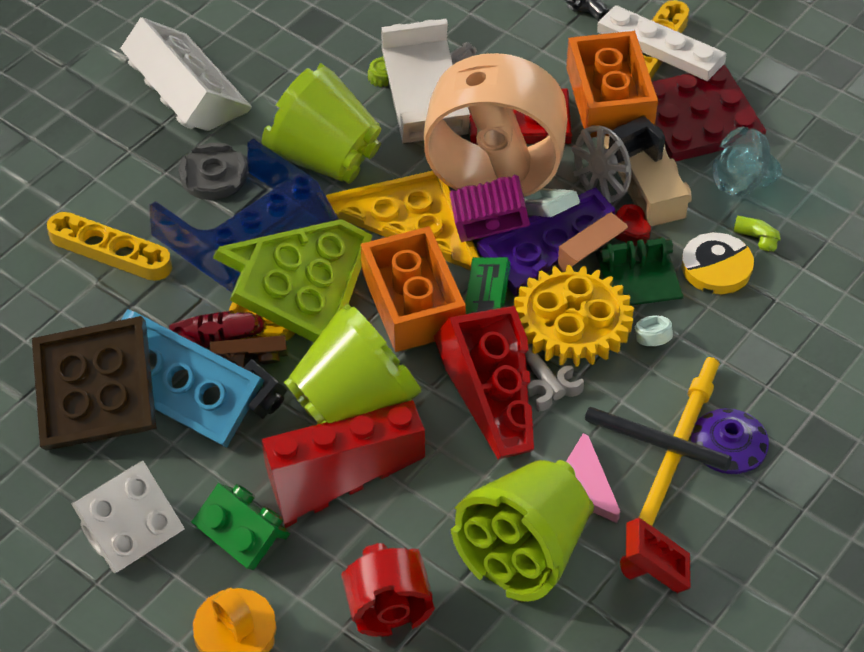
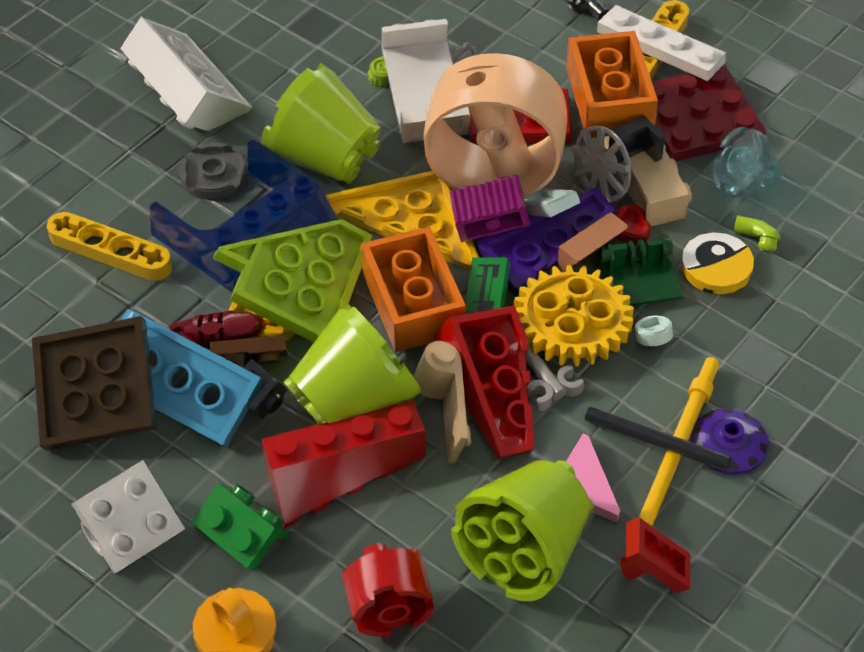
none -> tan door [413,341,471,464]

